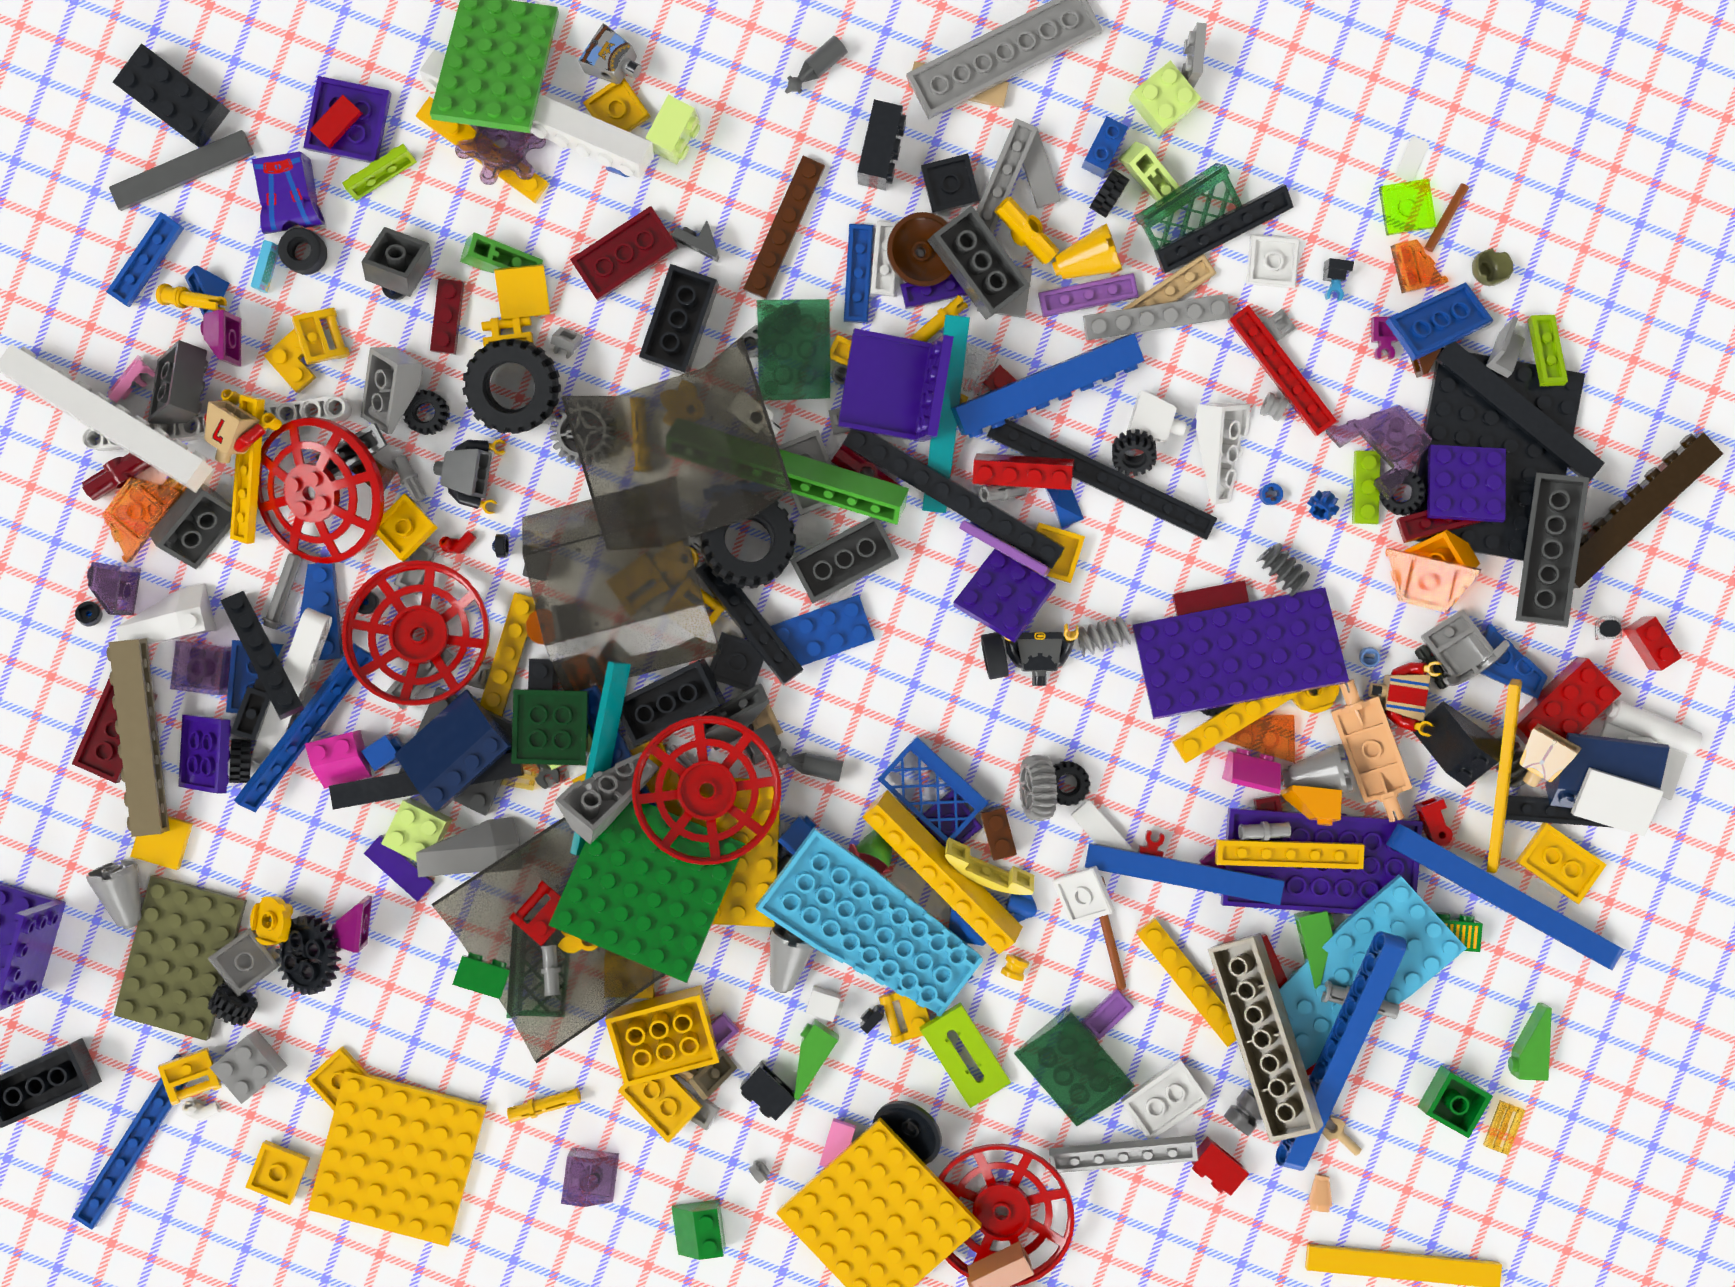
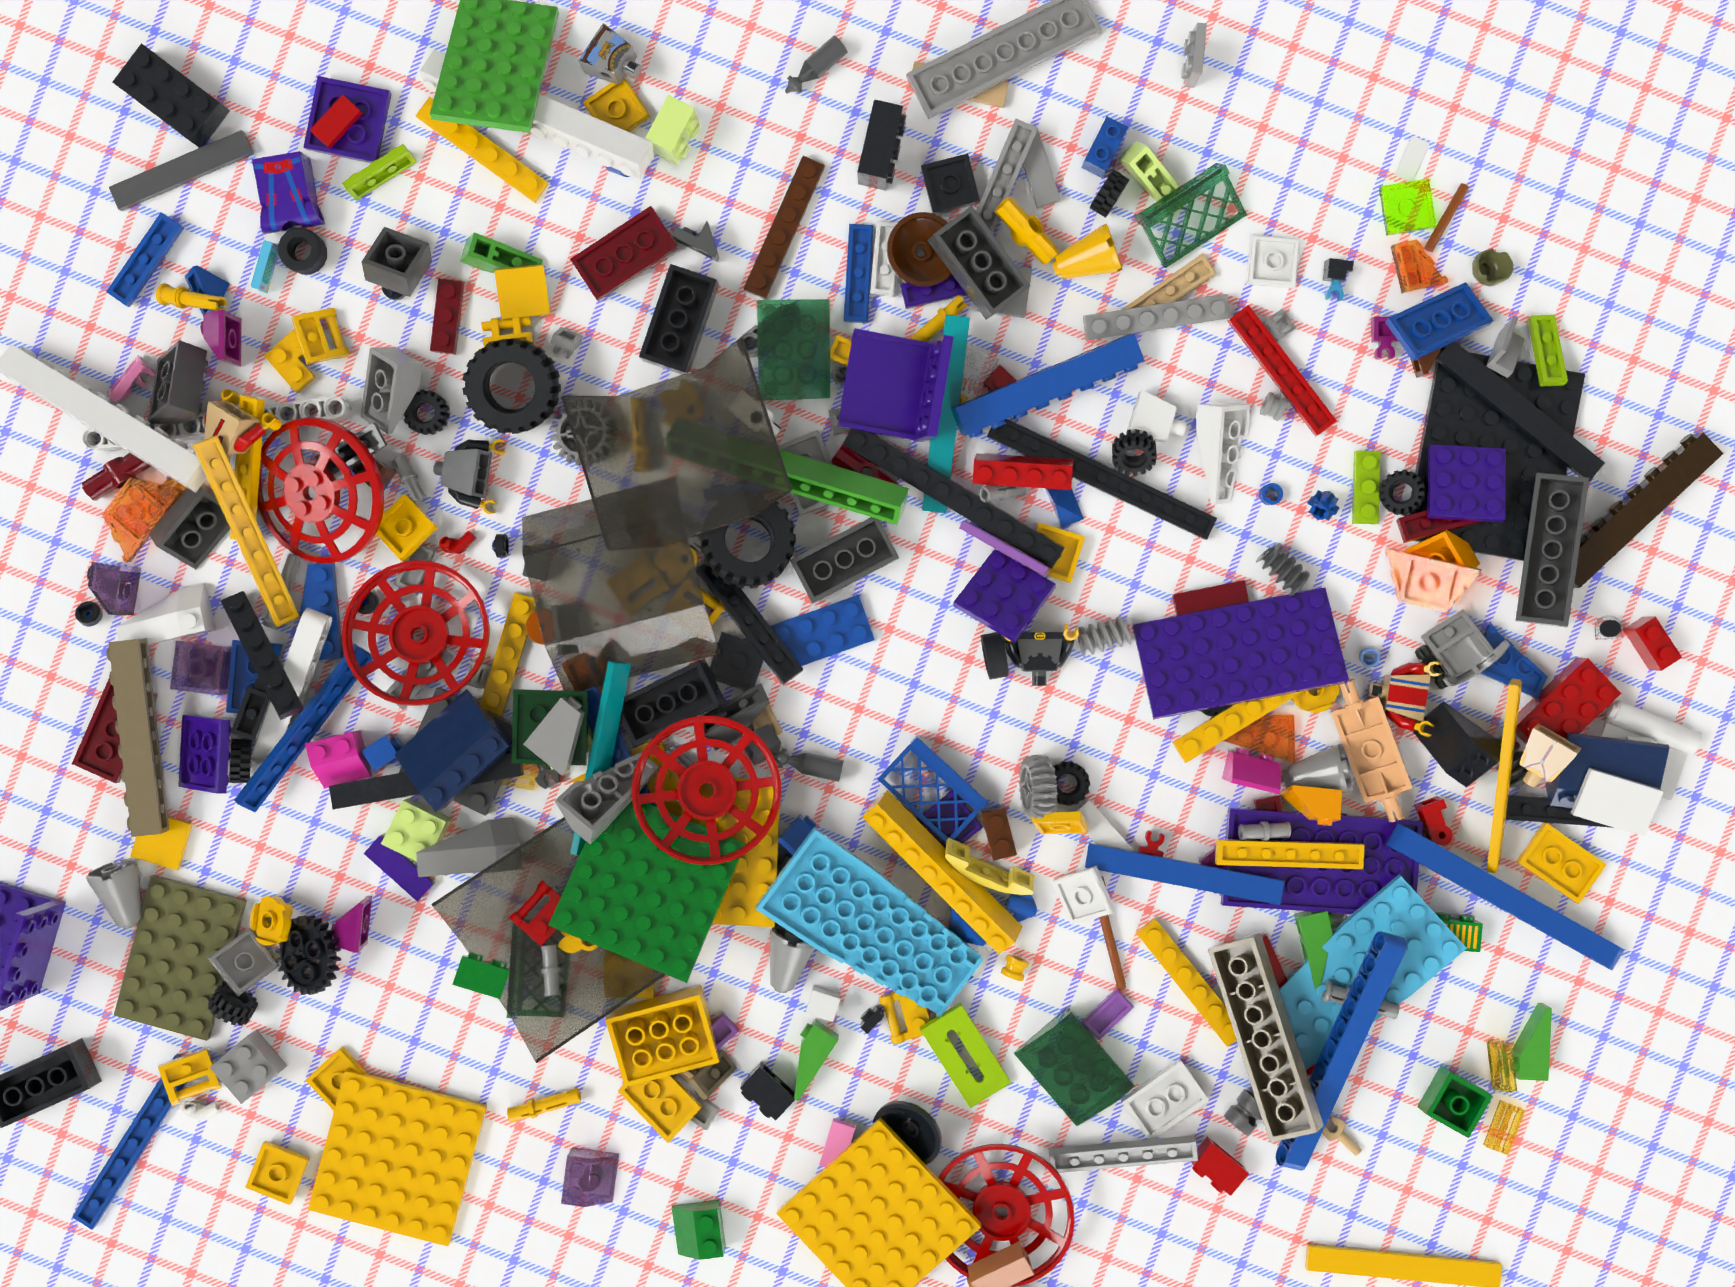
plate [455,125,546,185] -> none
black brick [528,658,559,690] -> none
light grey plate [748,1161,770,1184] -> none
bright green hat [849,830,893,875] -> none
medium lavender tile [1038,273,1139,318] -> none
yellowish green brick [1128,60,1202,138] -> none
black tile [1154,184,1294,273] -> none
light nougat cone [1308,1174,1332,1212] -> none
clear purple wing [1326,405,1432,500] -> none
none -> yellow tile [192,436,300,627]
none -> light grey slope [523,696,585,776]
none -> yellow tile [1032,811,1088,834]
none -> clear yellow tile [1486,1039,1517,1093]

